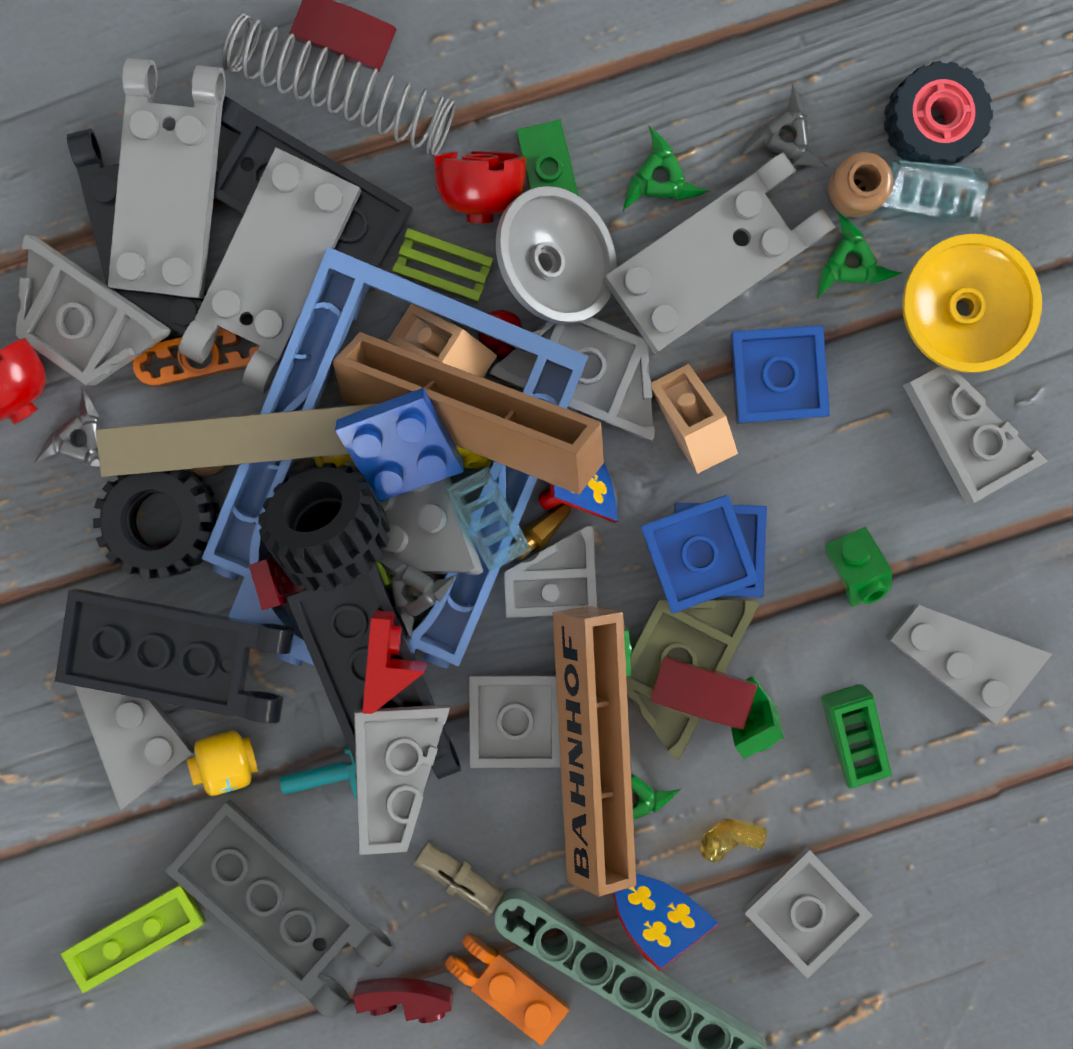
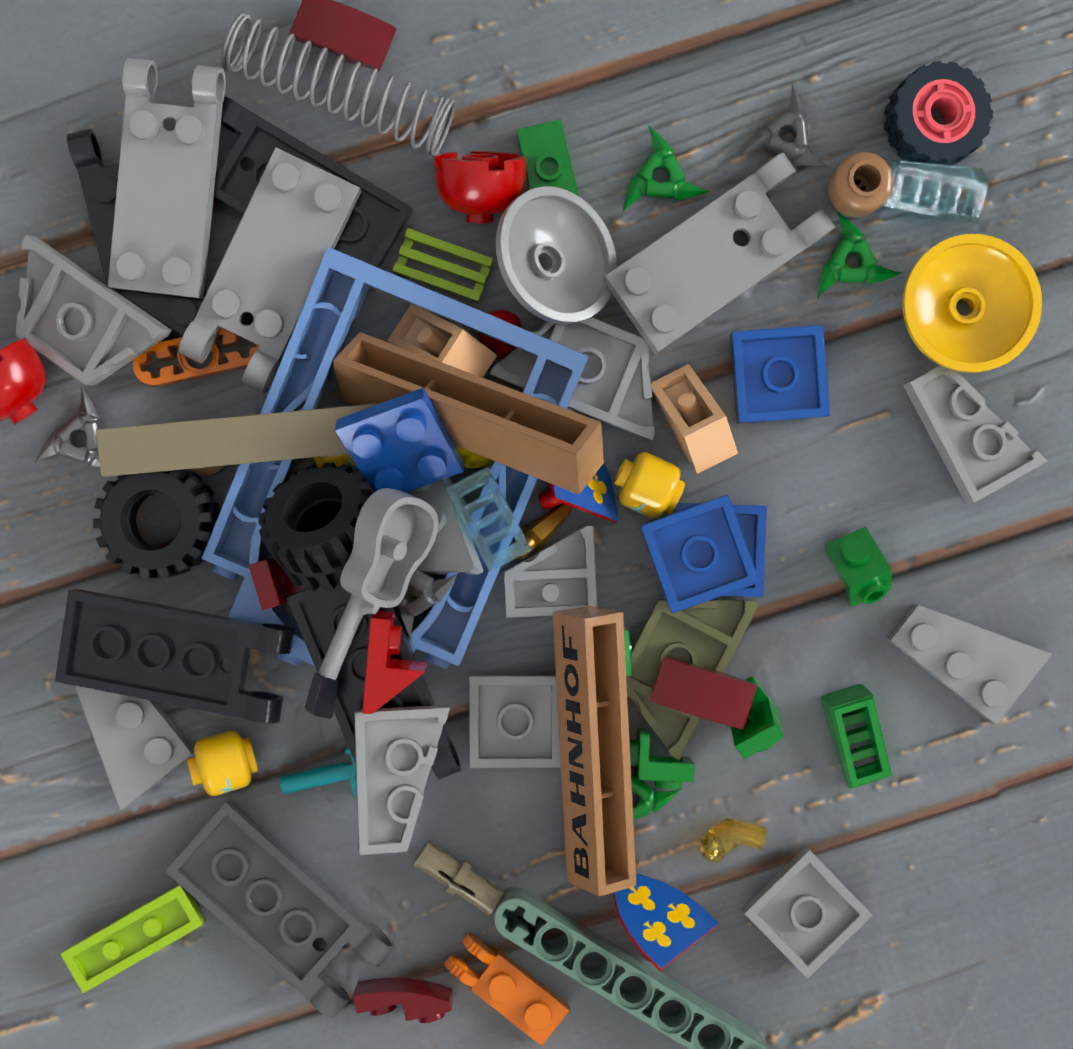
none -> light grey piece [305,488,439,719]
none -> yellow head [614,452,685,519]
none -> green bracket [629,728,695,789]

